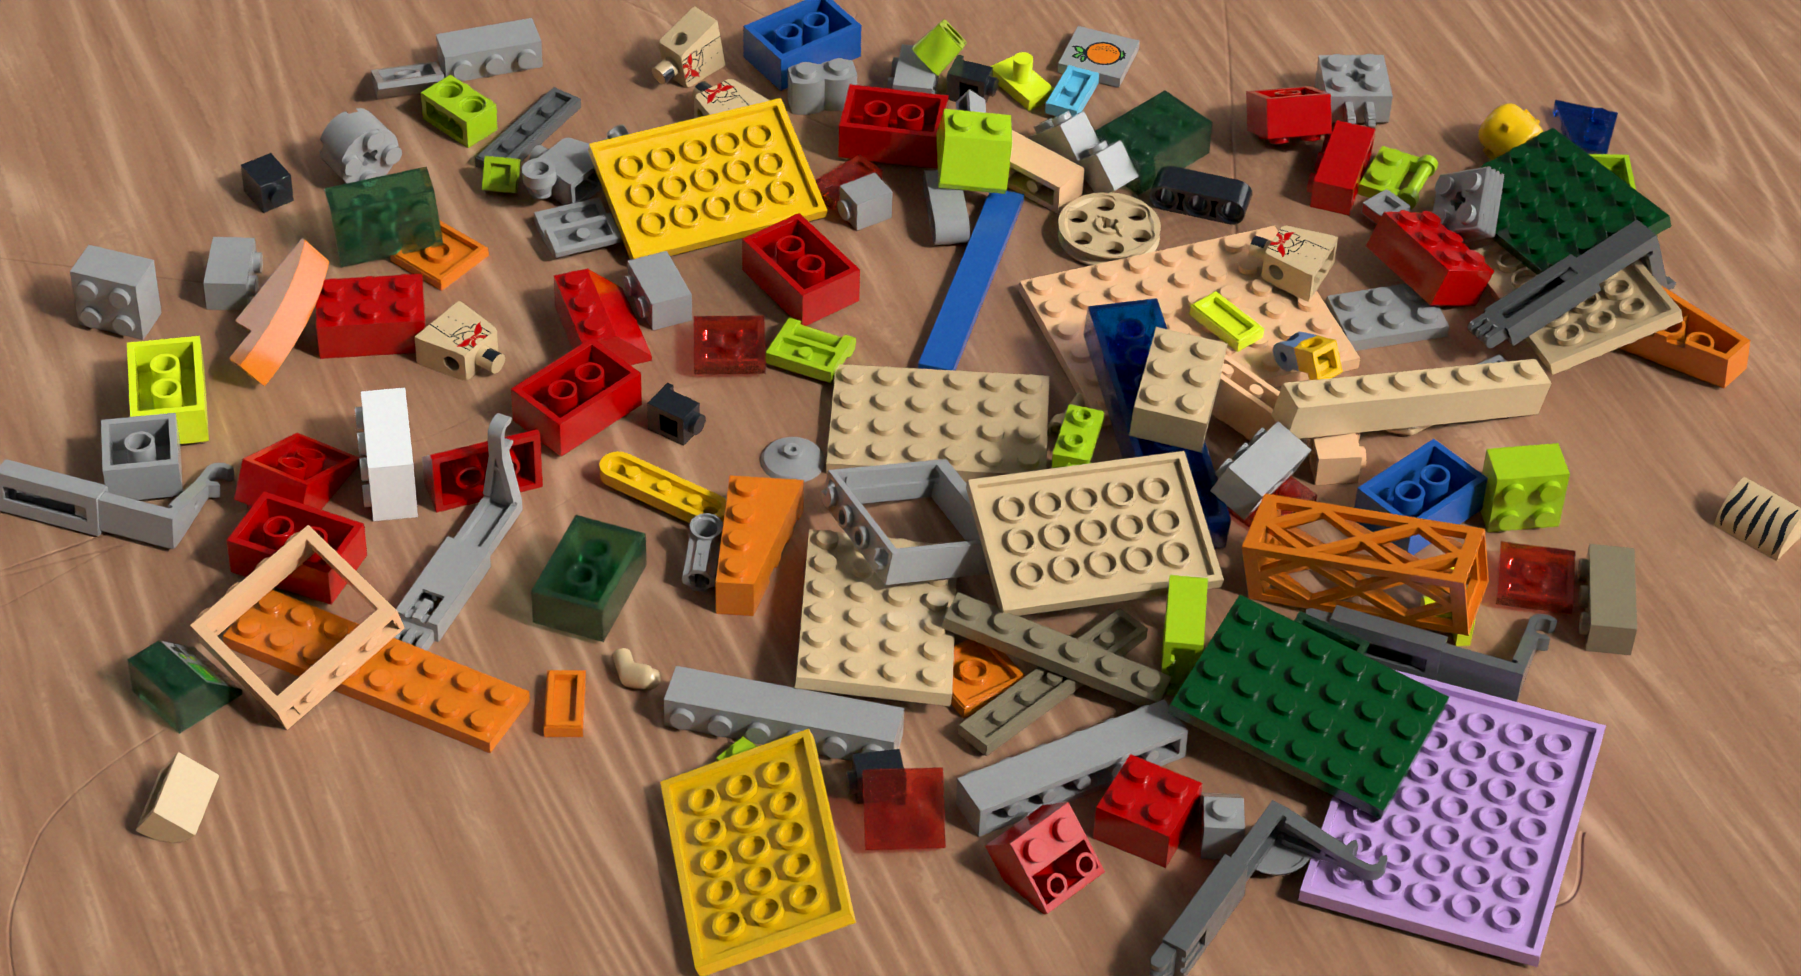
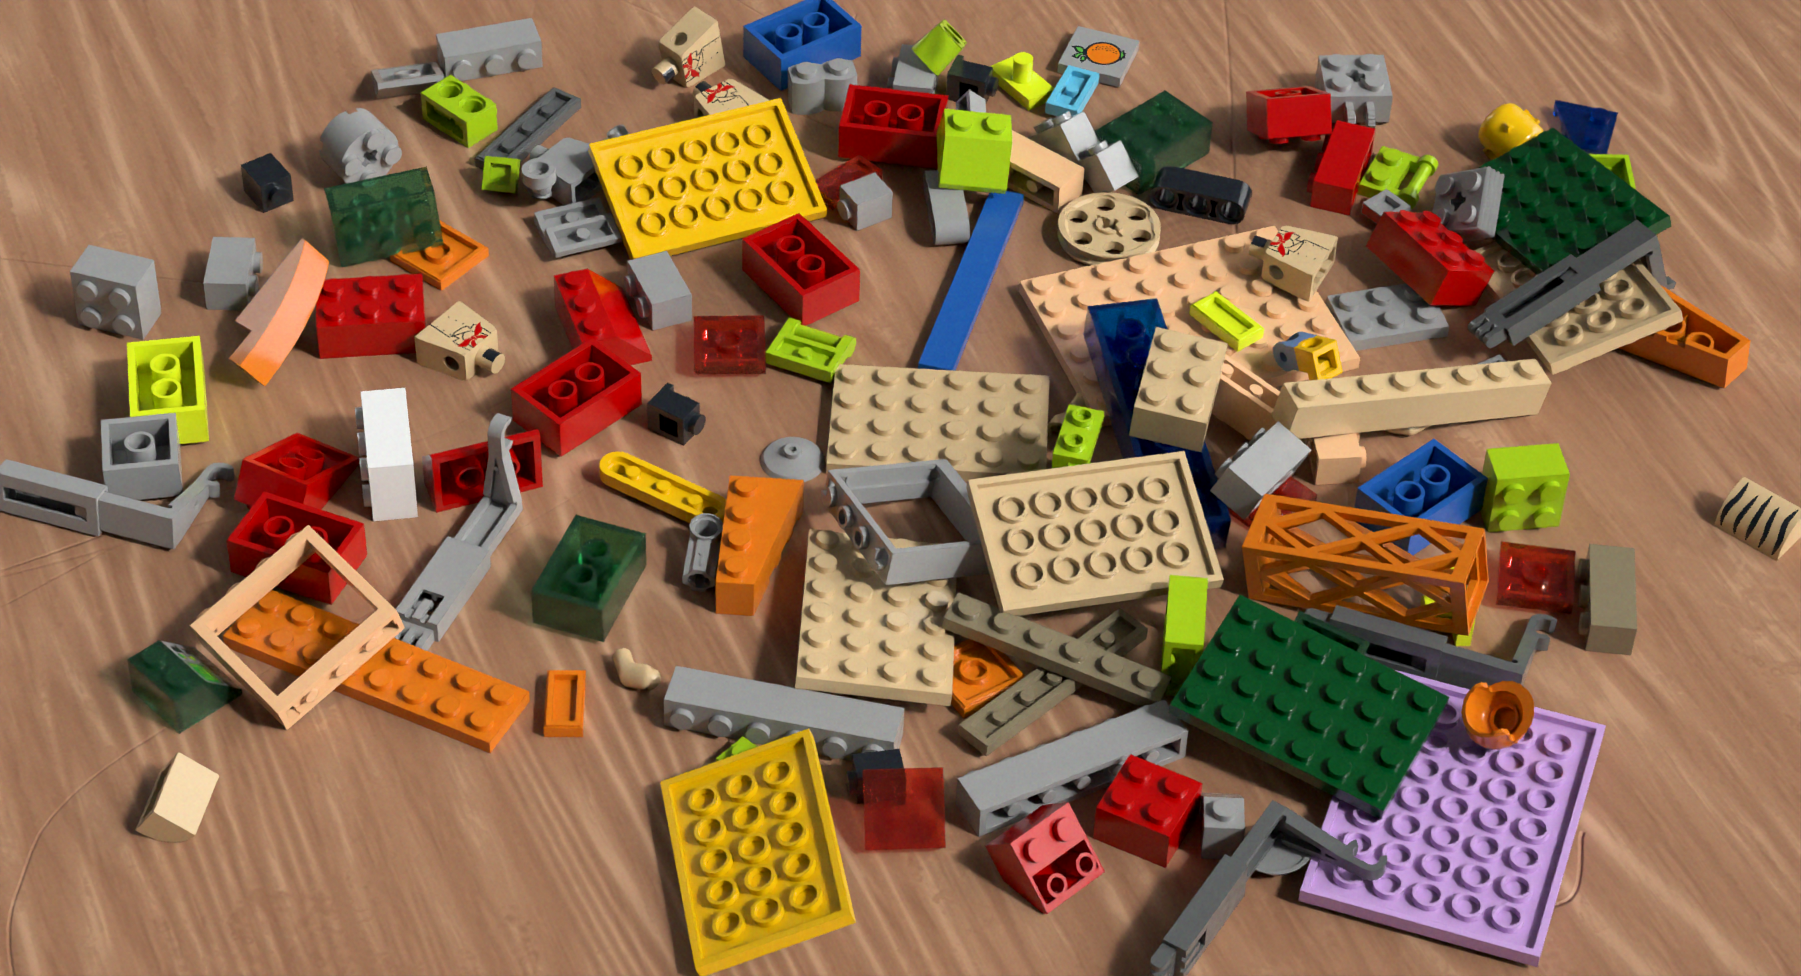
none -> orange helmet [1461,681,1534,750]

